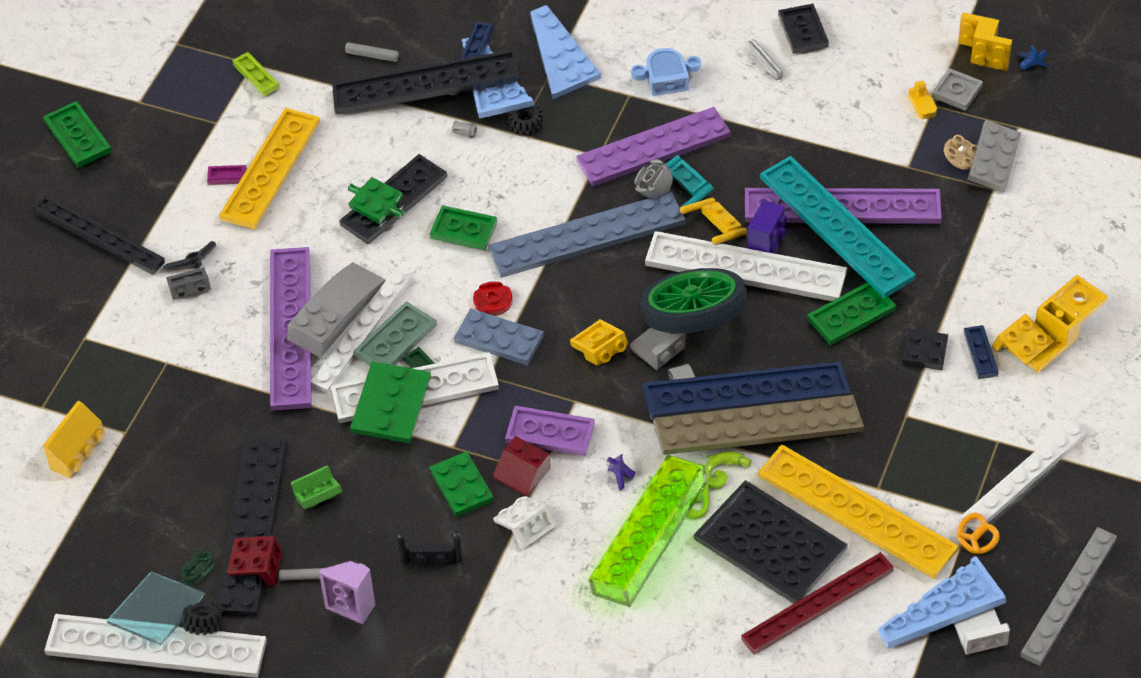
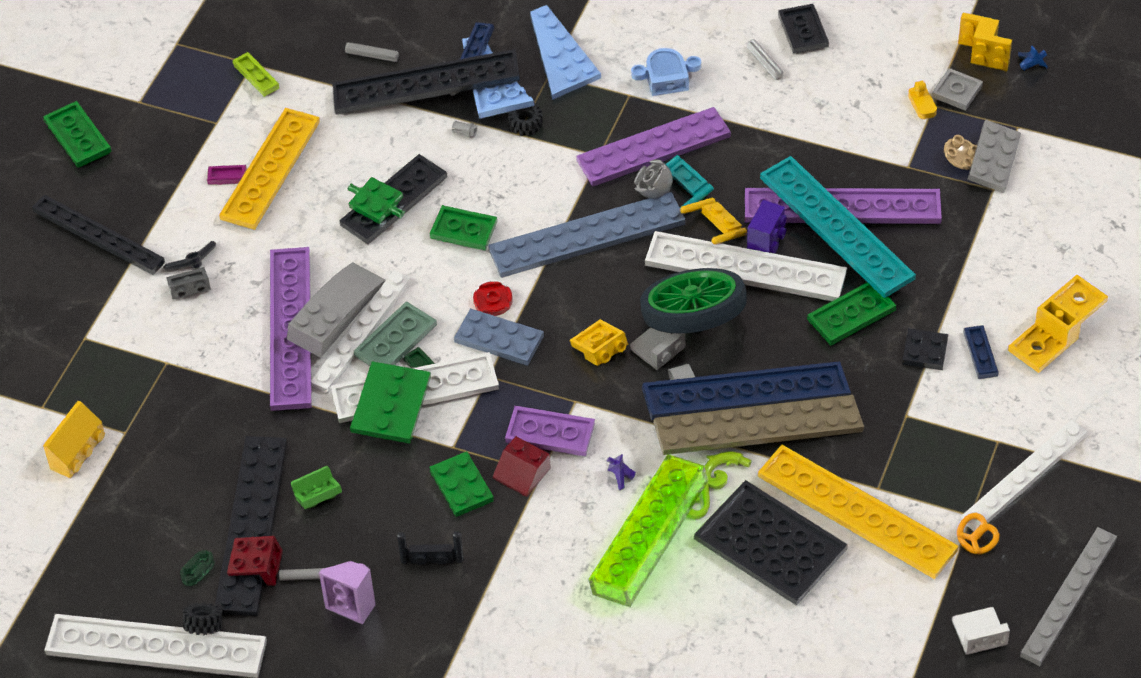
clear light blue piece [107,571,205,645] -> none
white bracket [493,496,556,549] -> none
dark red plate [741,552,894,655] -> none
light blue wing [878,556,1006,648] -> none
yellow bracket [992,313,1053,365] -> none

